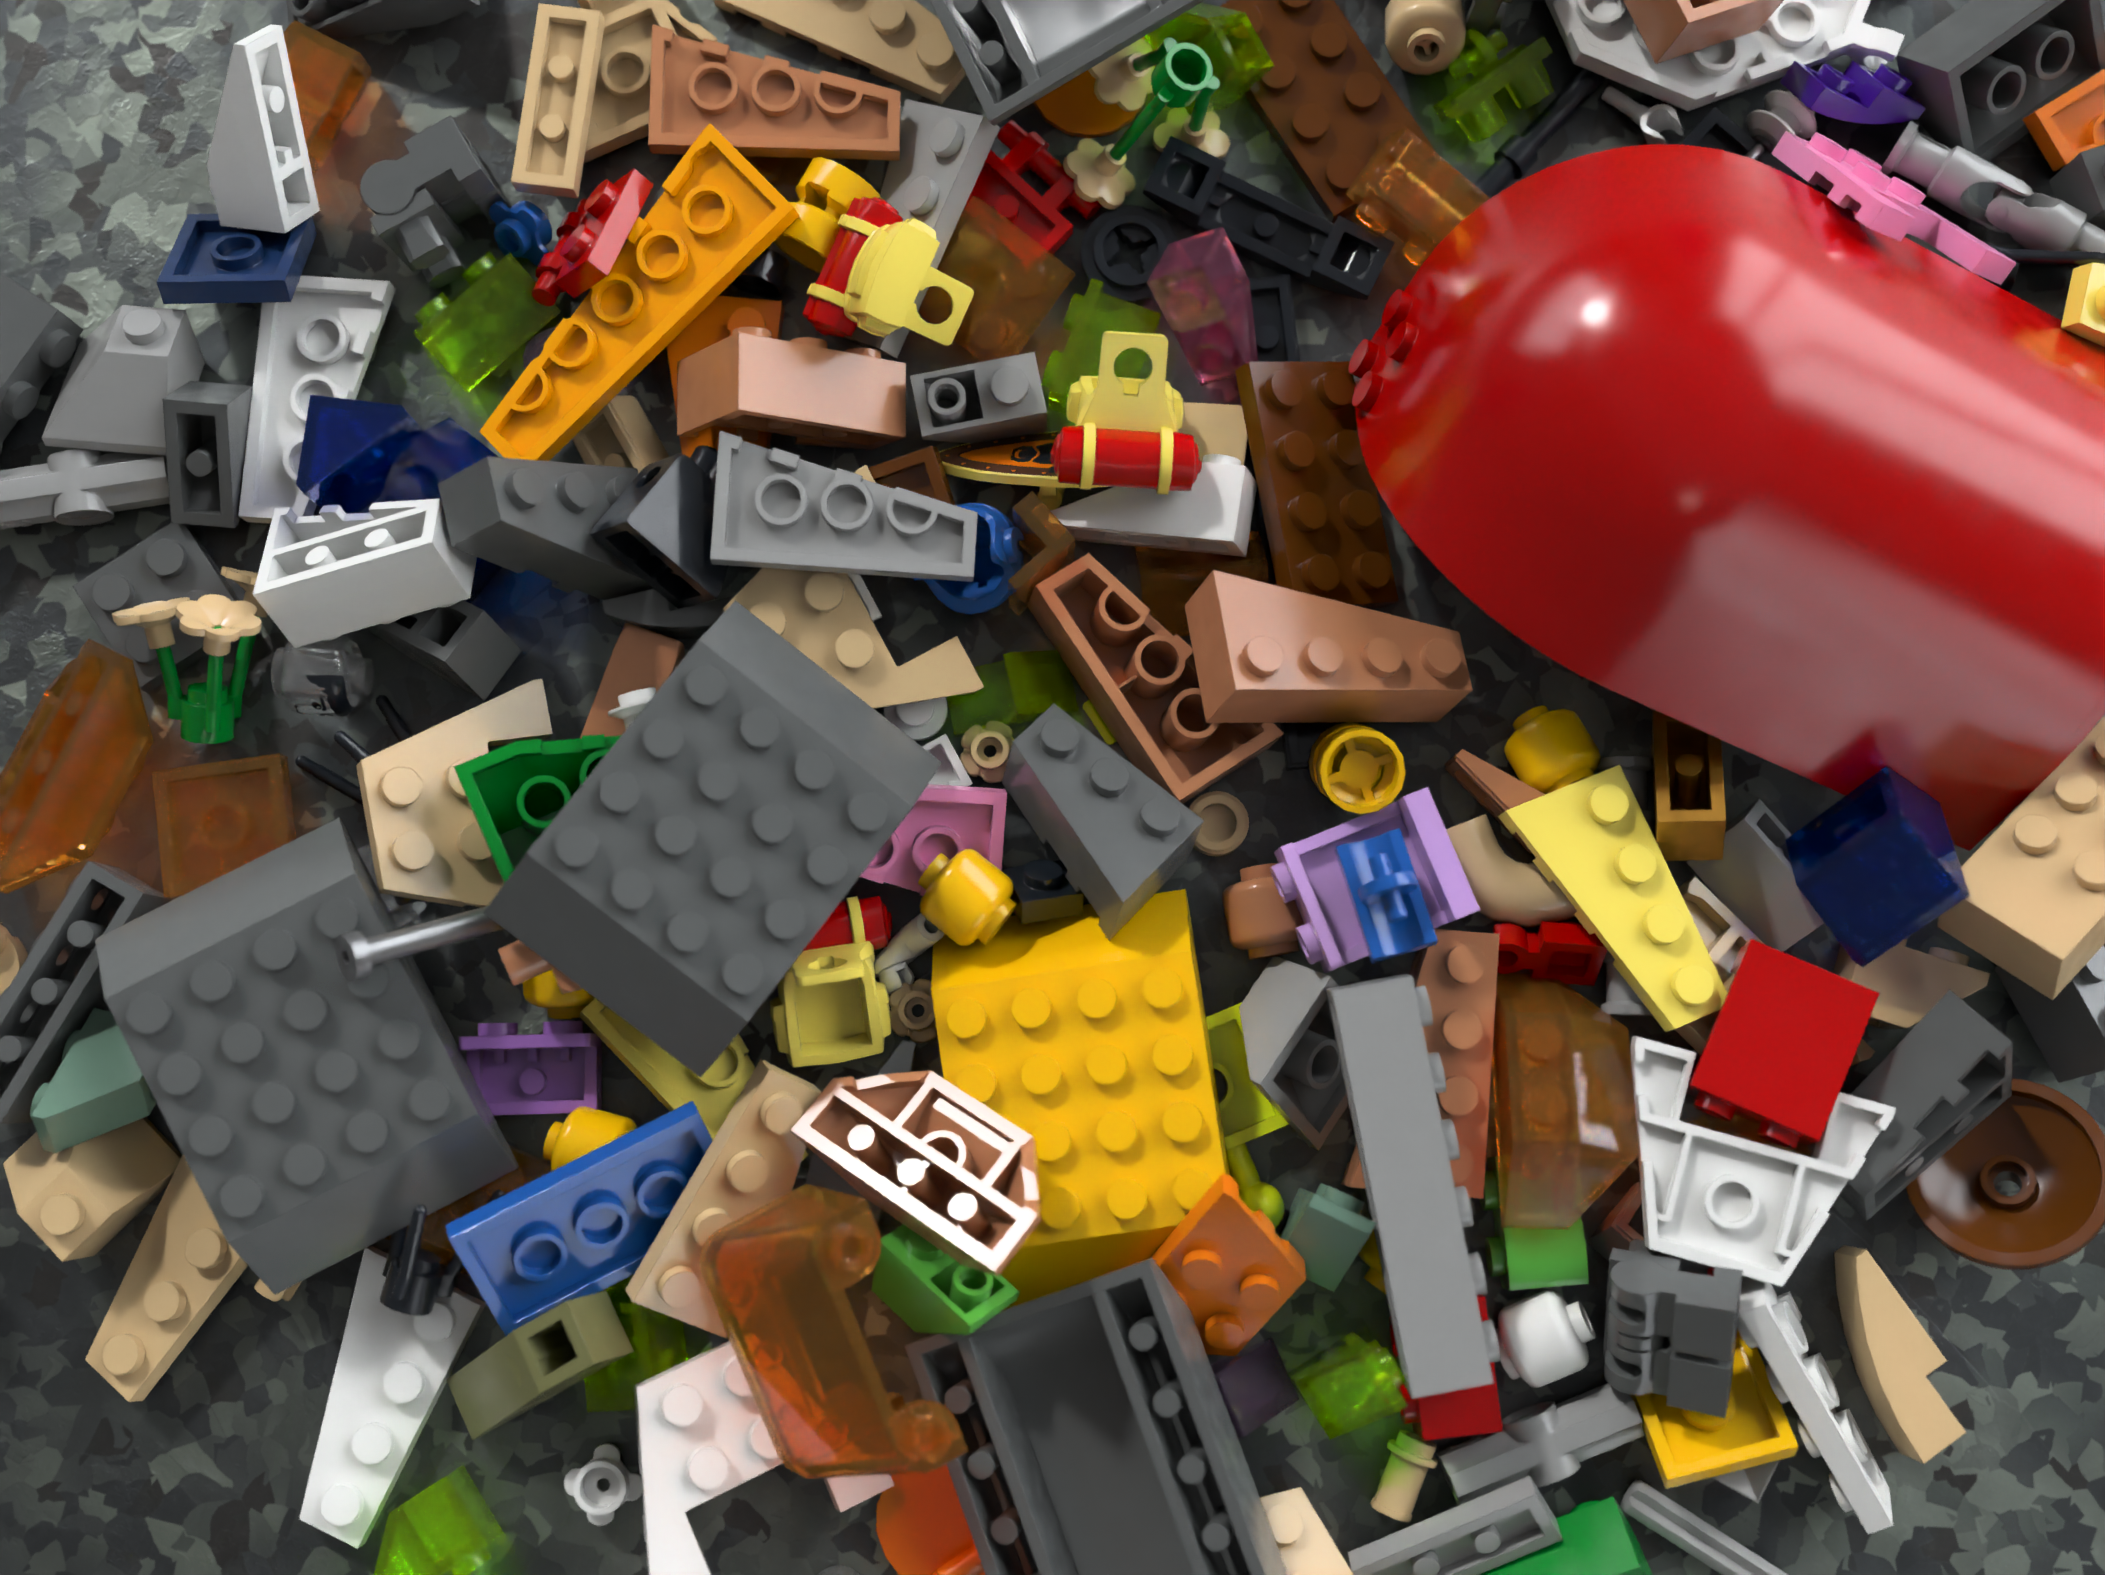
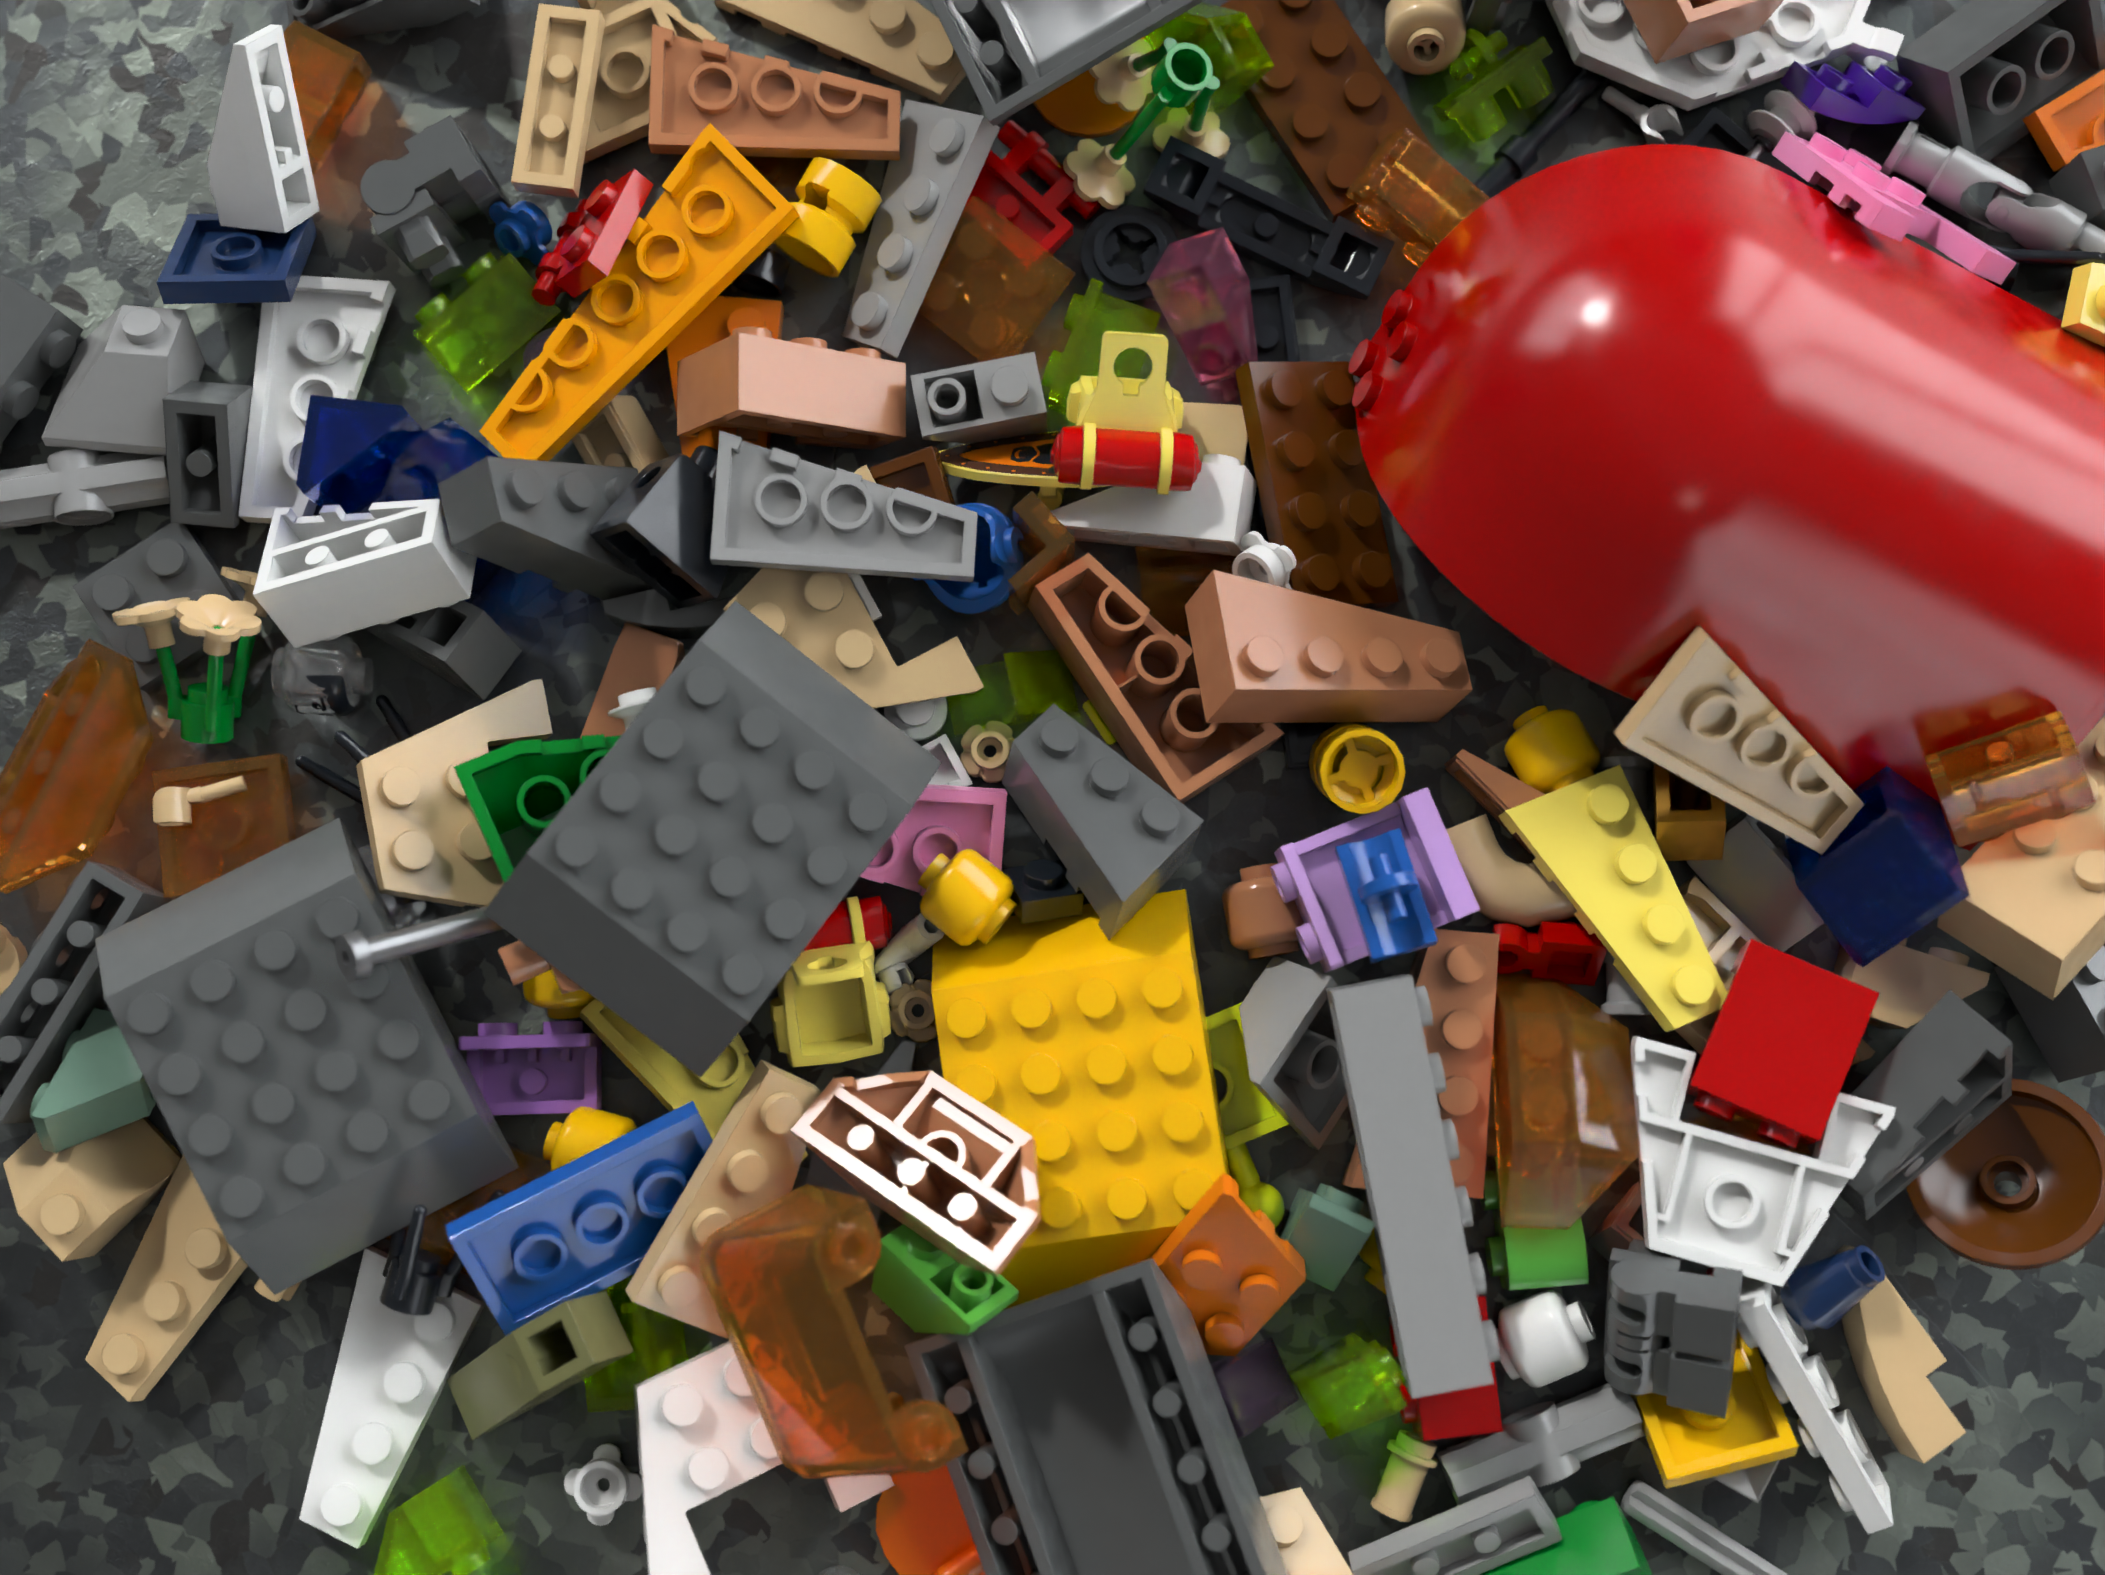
light yellow piece [802,196,974,346] -> none
tan tile [1189,791,1249,856] -> none
none -> tan hand [153,775,247,827]
none -> white plate [1232,531,1296,589]
none -> tan wing [1614,624,1864,855]
none -> dark blue cone [1780,1245,1885,1330]
none -> clear orange brick [1924,711,2096,847]

